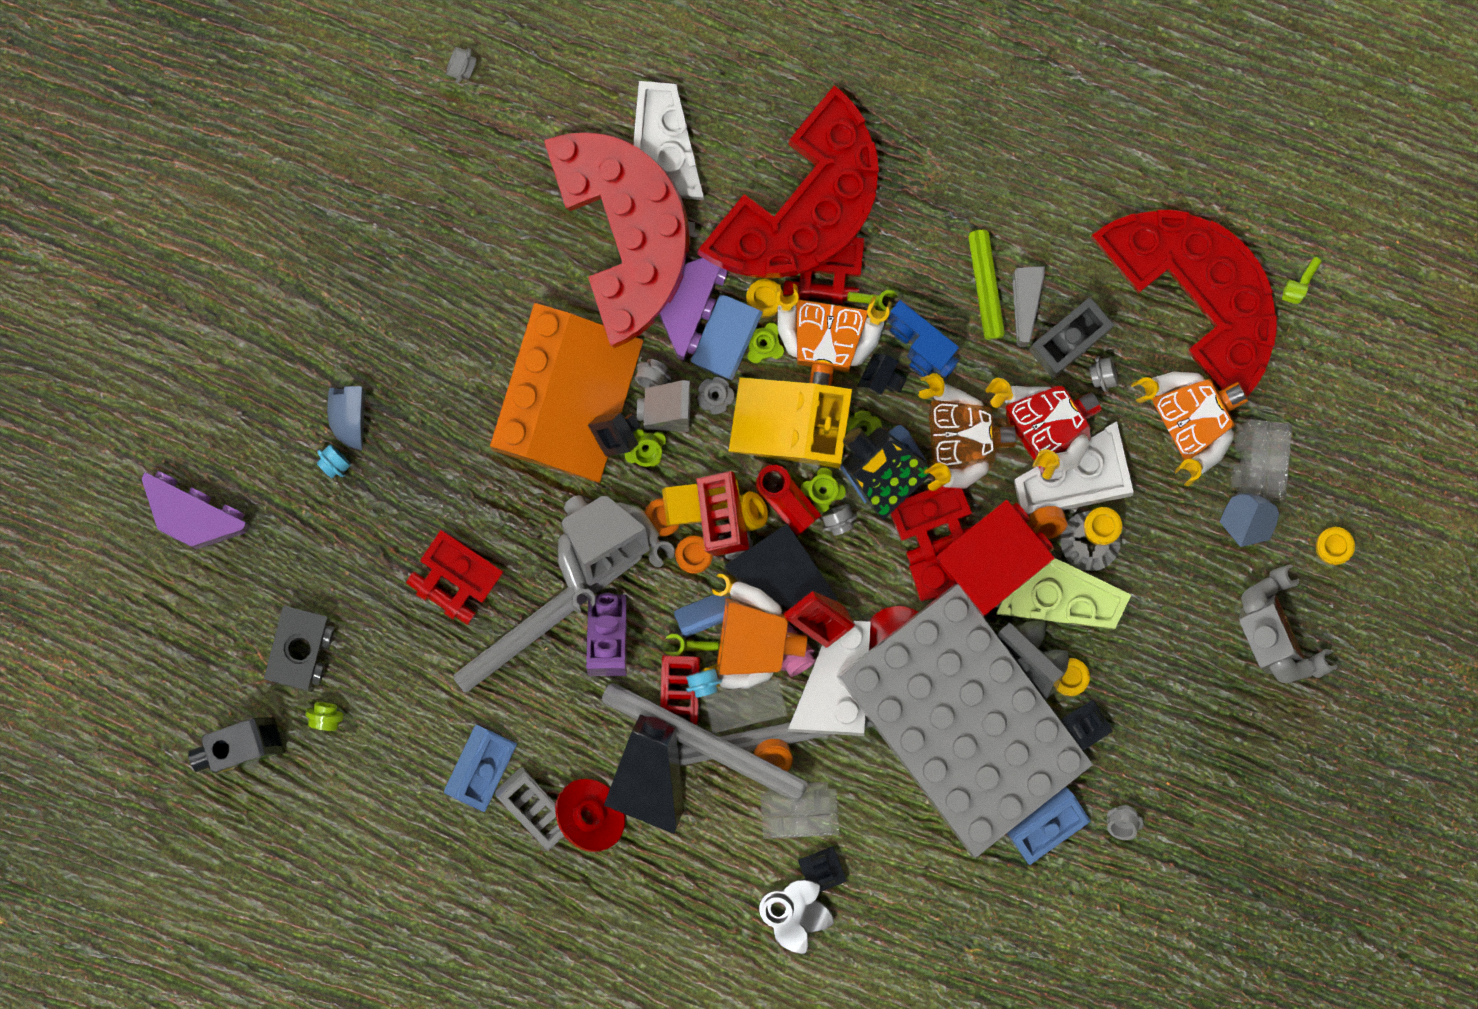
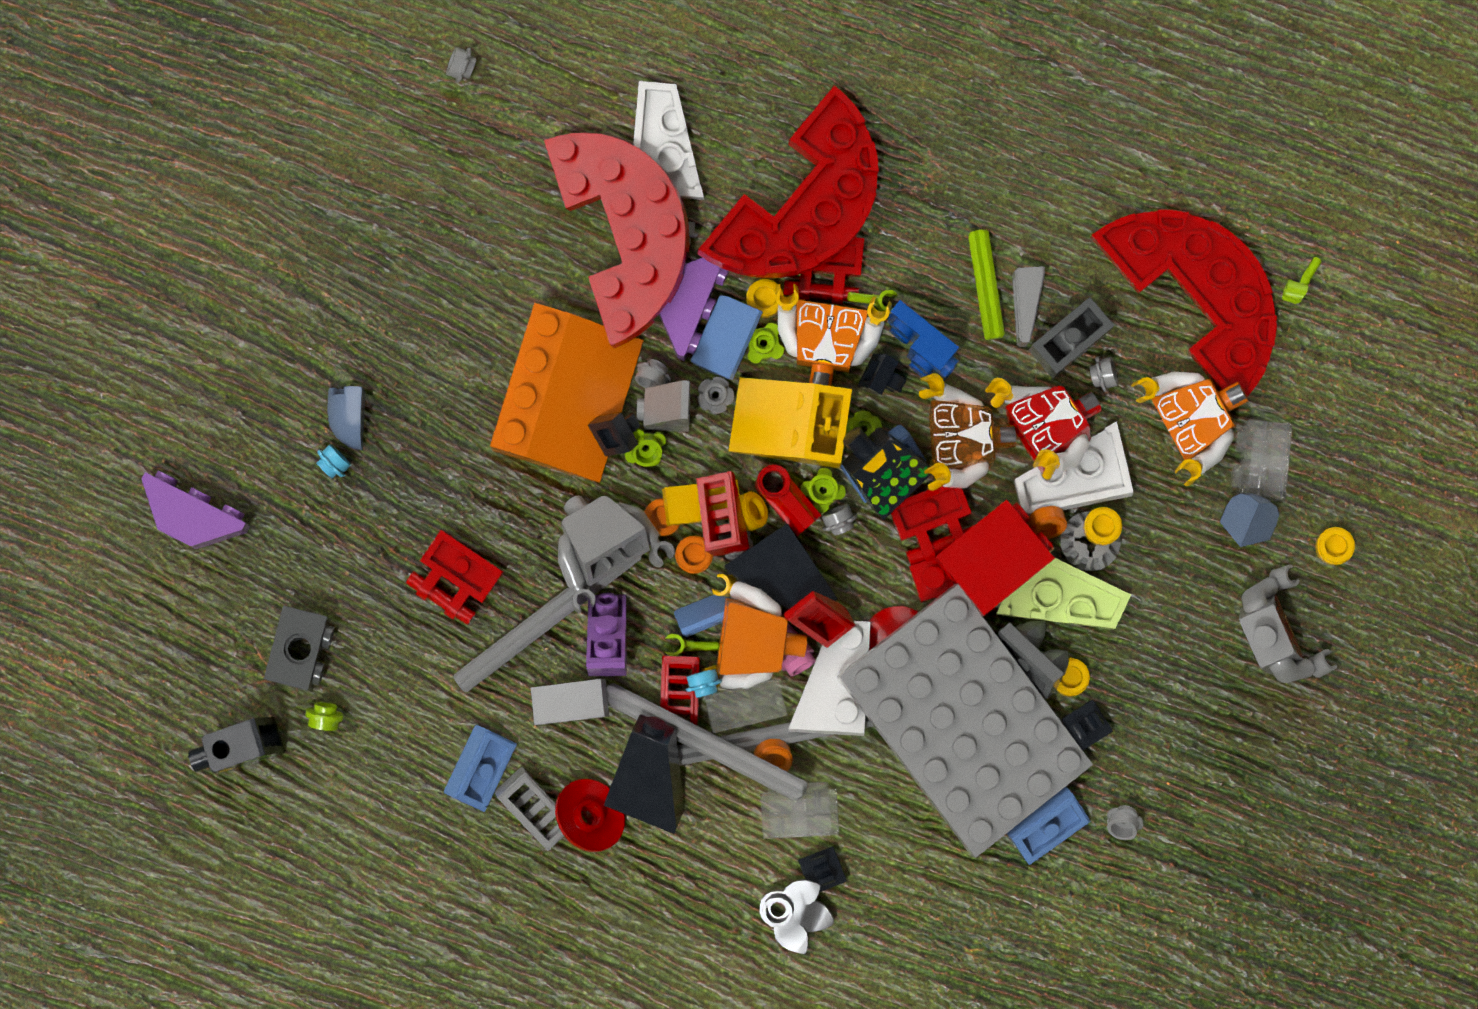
none -> light grey tile [531,679,609,725]

